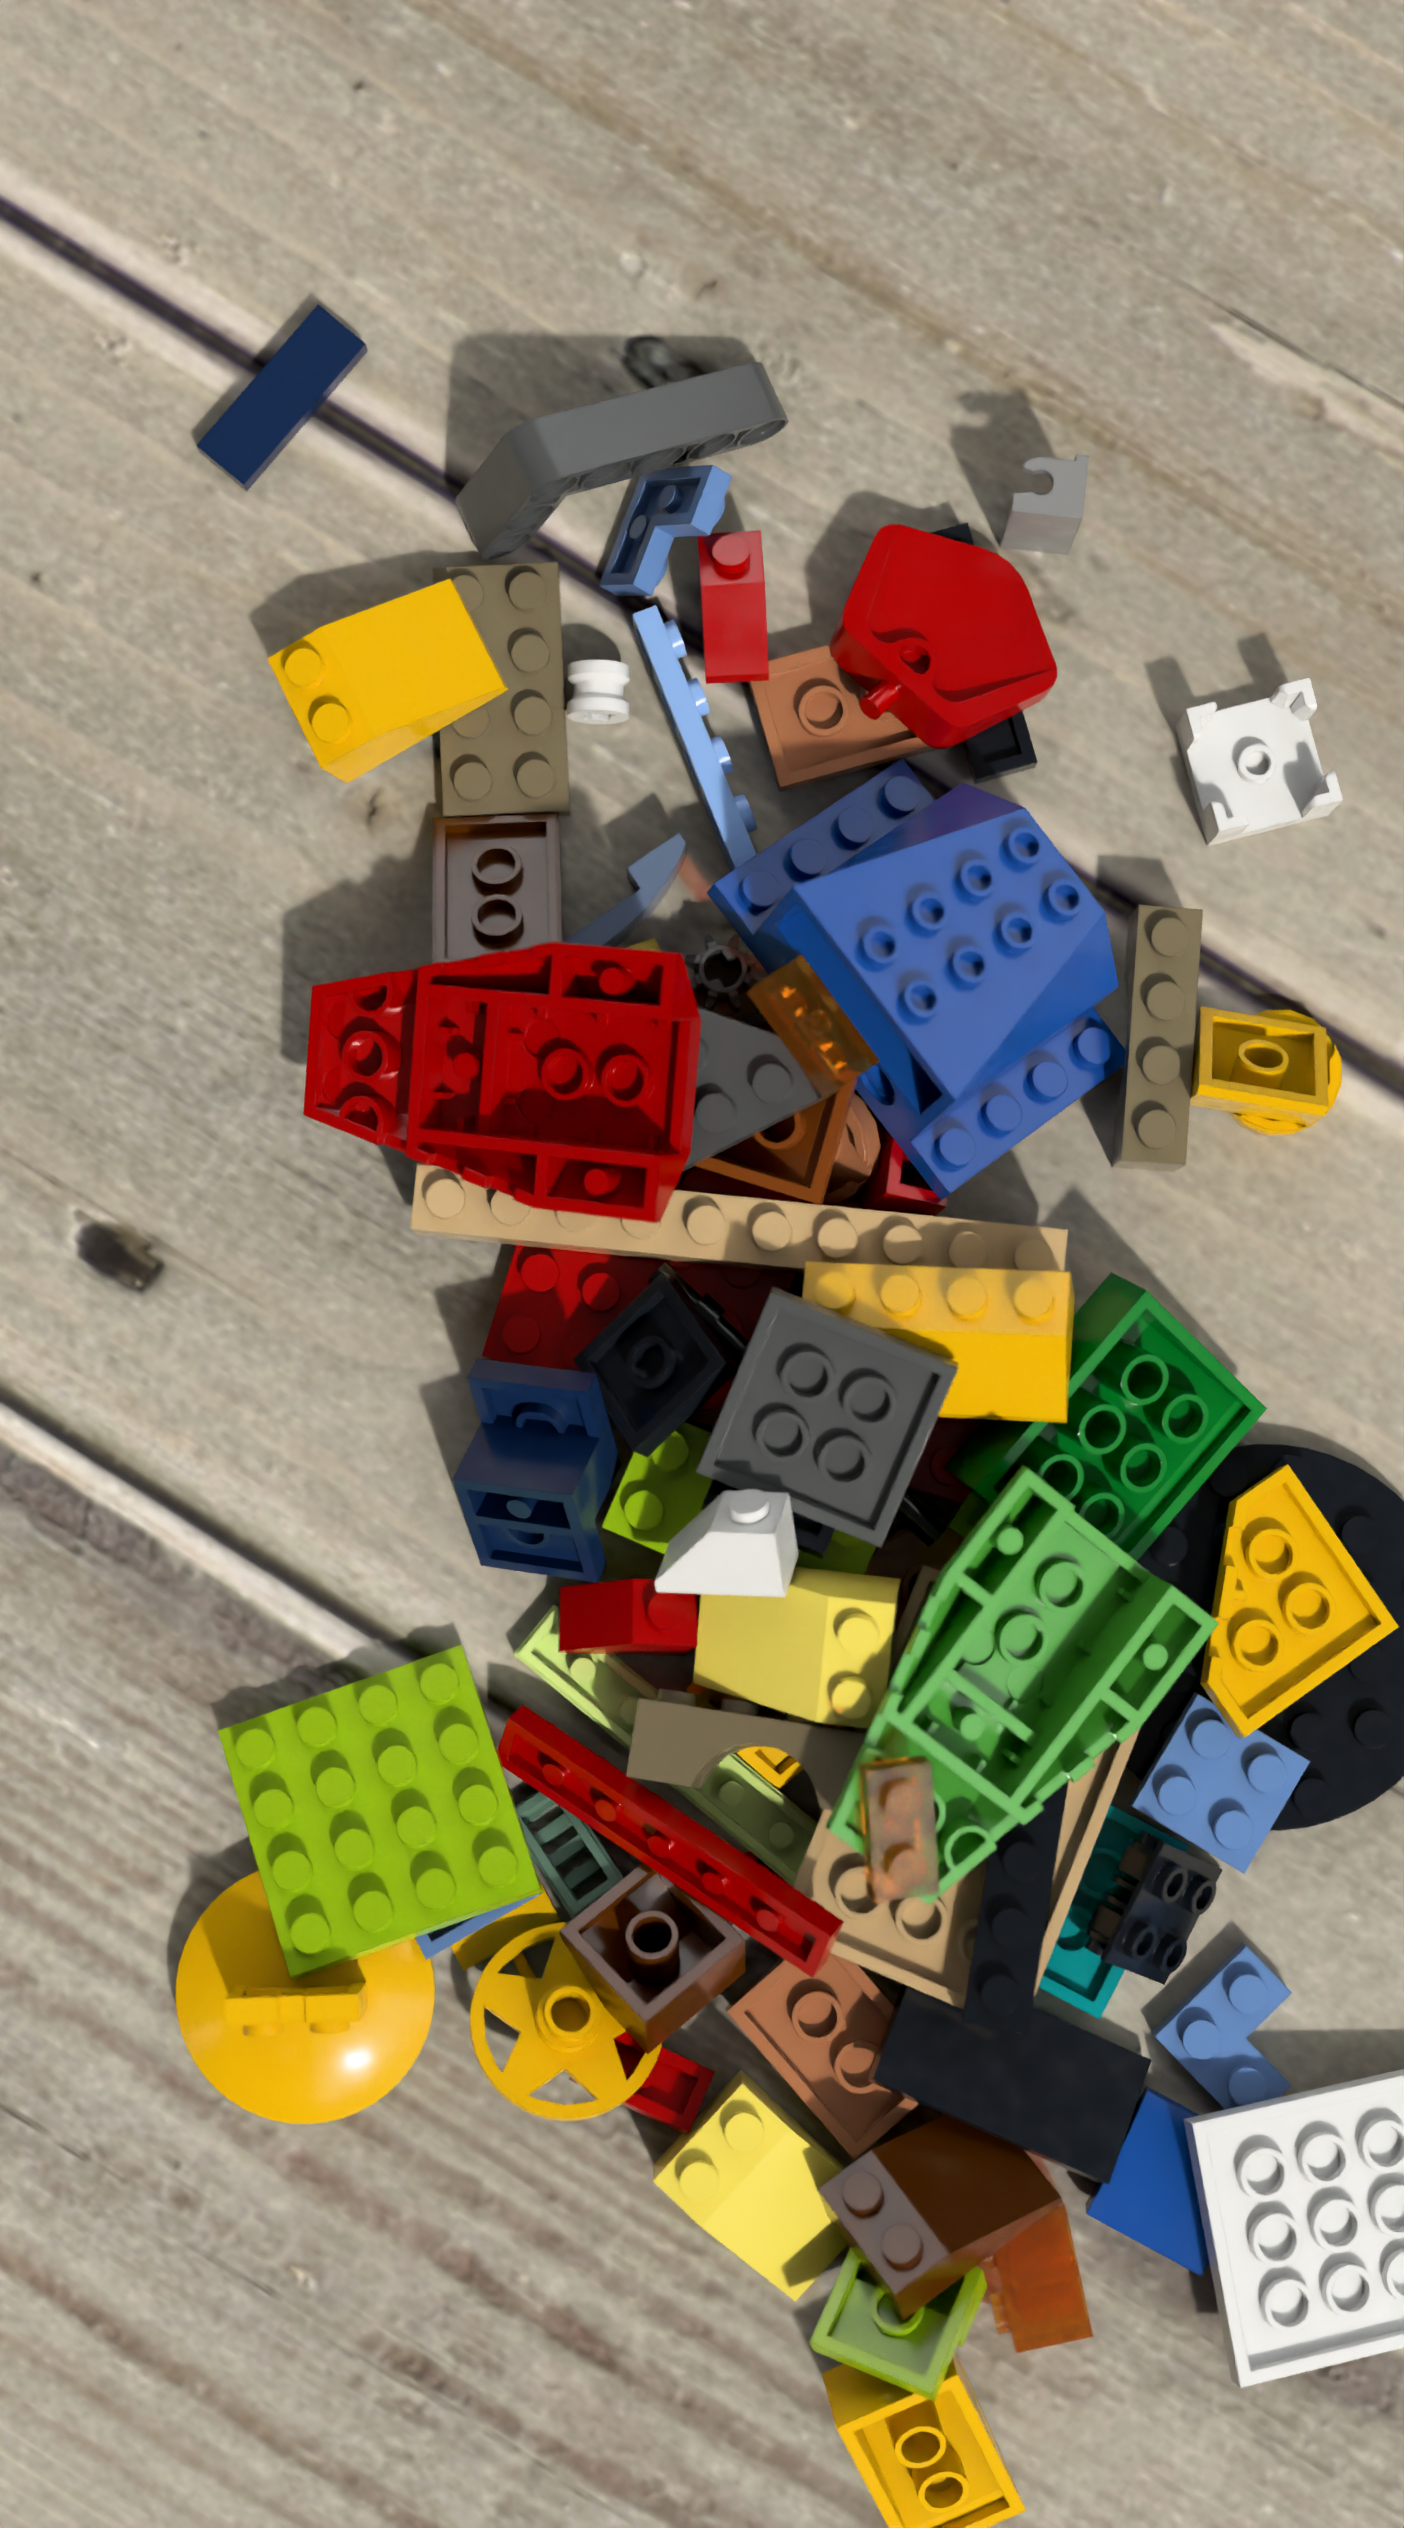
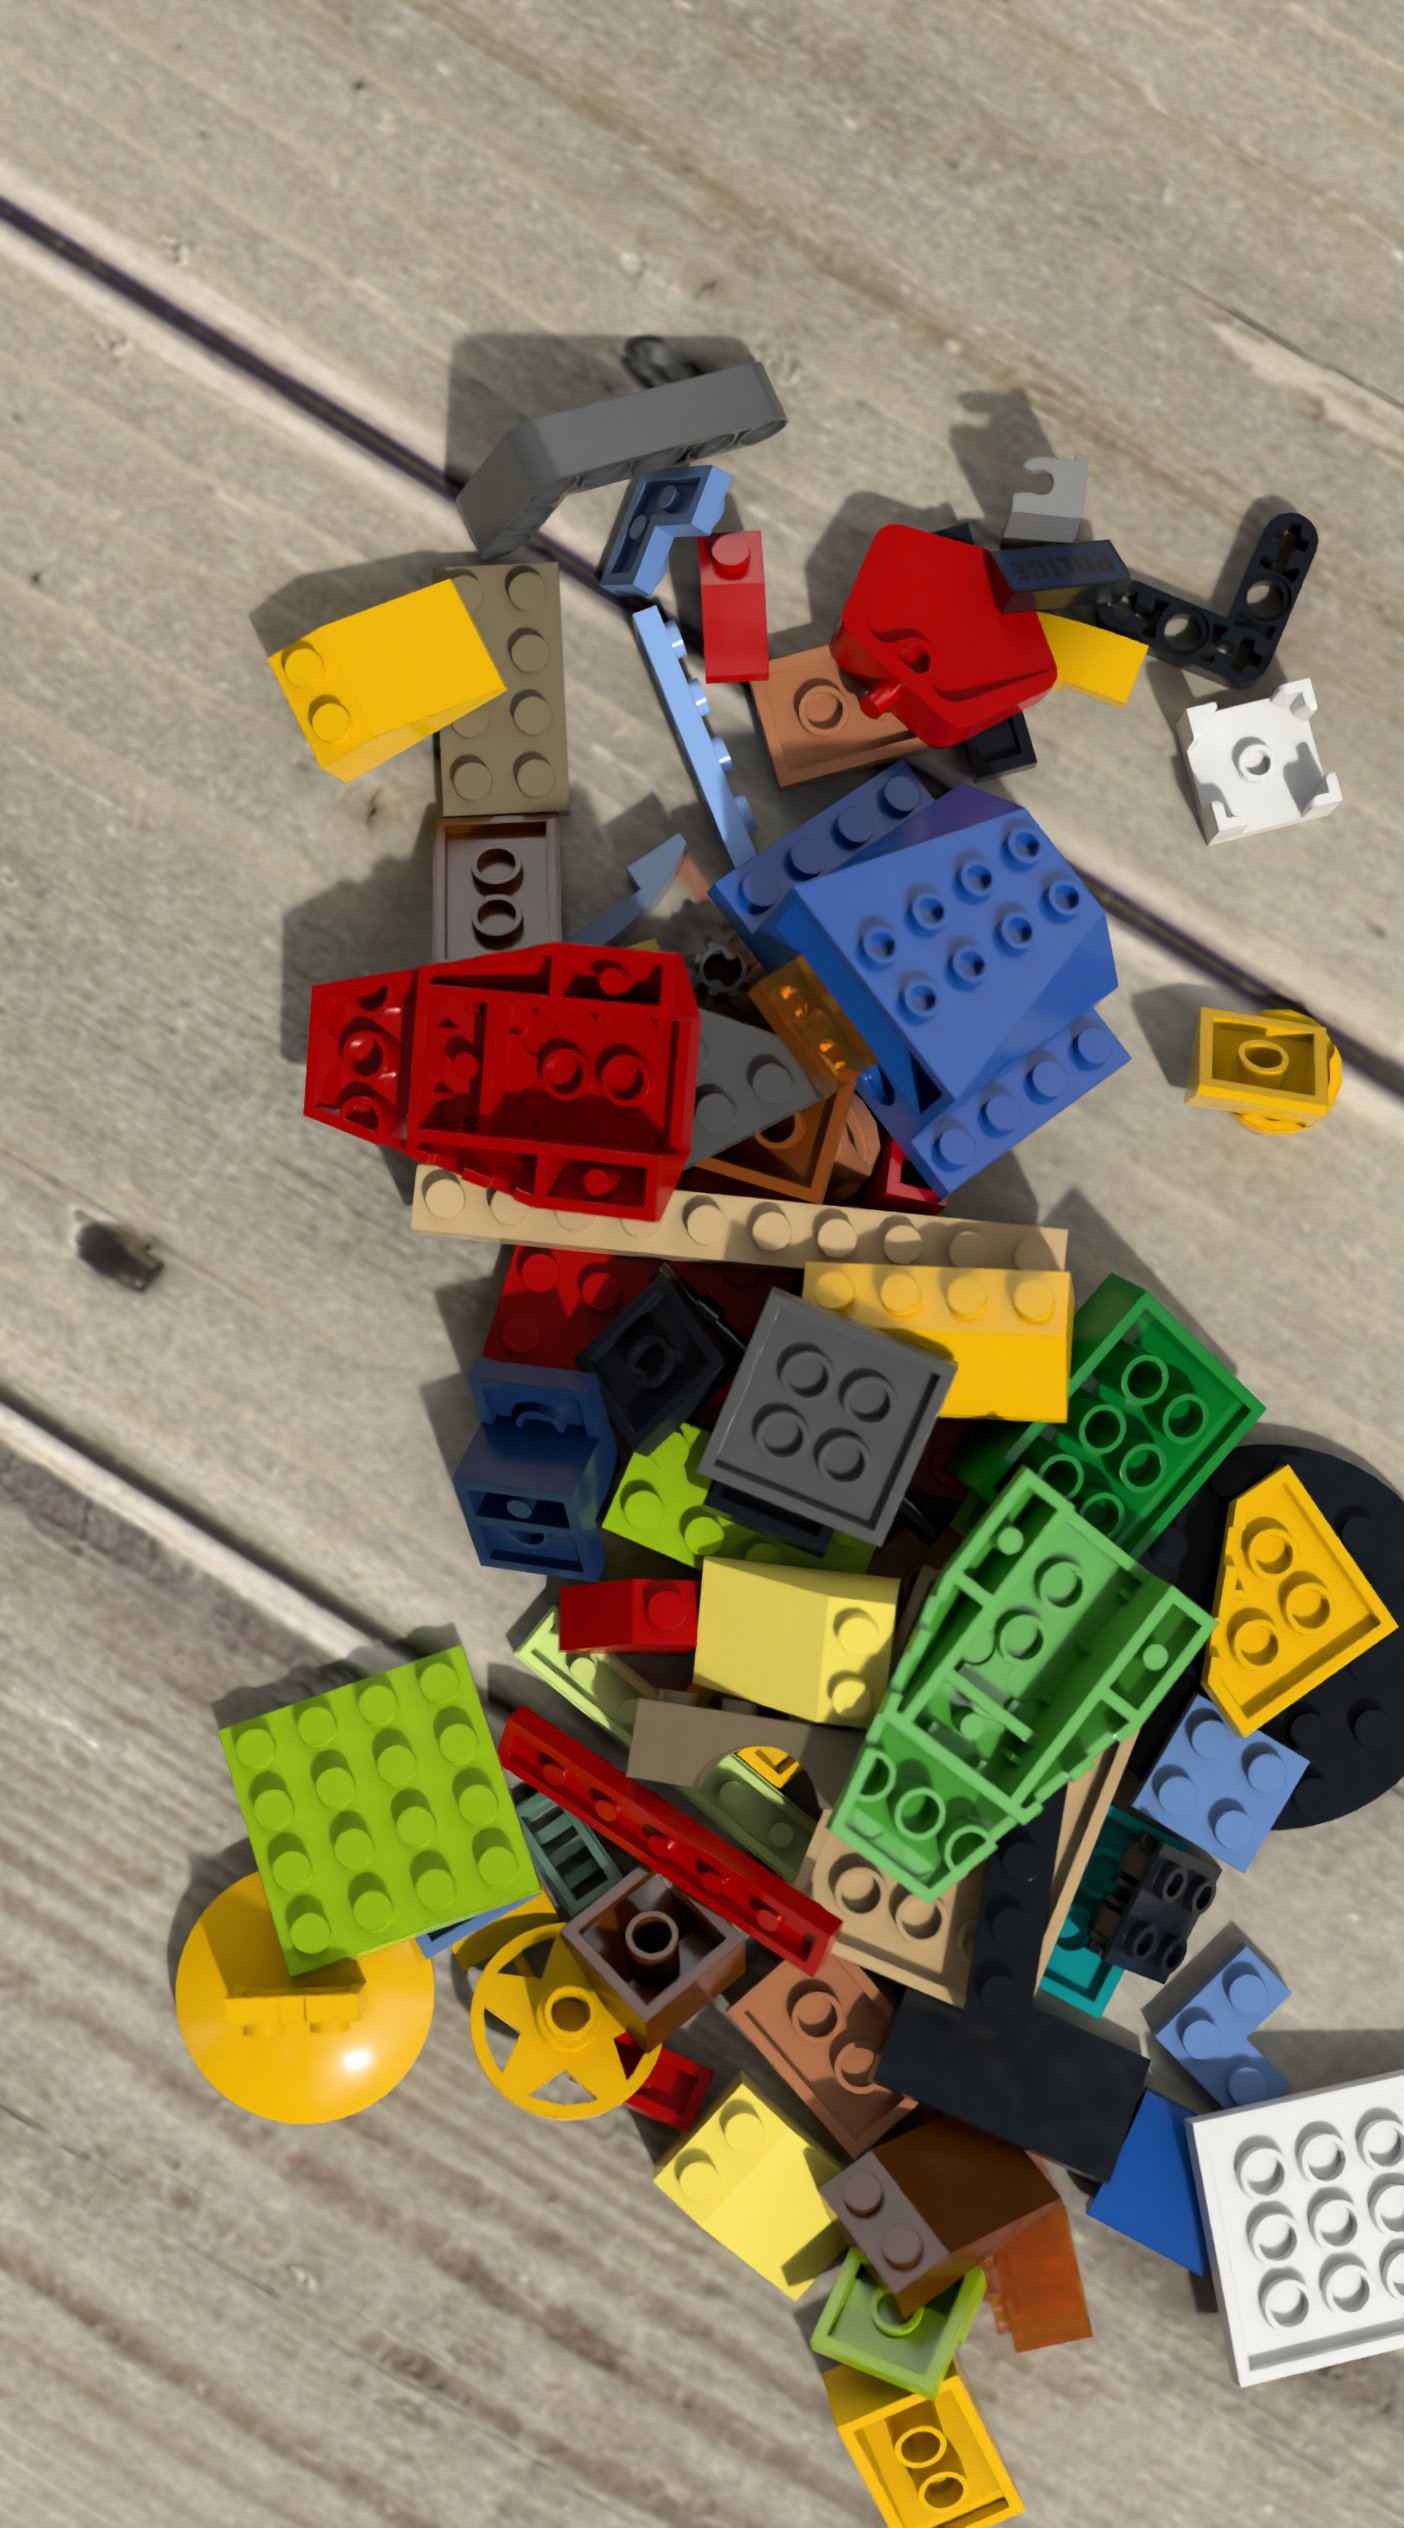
dark blue tile [196,305,368,491] -> none
white wheel [567,659,630,724] -> none
white slope [654,1489,799,1597] -> none
clear orange plate [858,1755,939,1903] -> none
dark tan arch [1112,905,1203,1172] -> none
none -> black slope [988,539,1132,614]
none -> yellow slope [1036,611,1149,710]
none -> black beam [1094,512,1319,690]

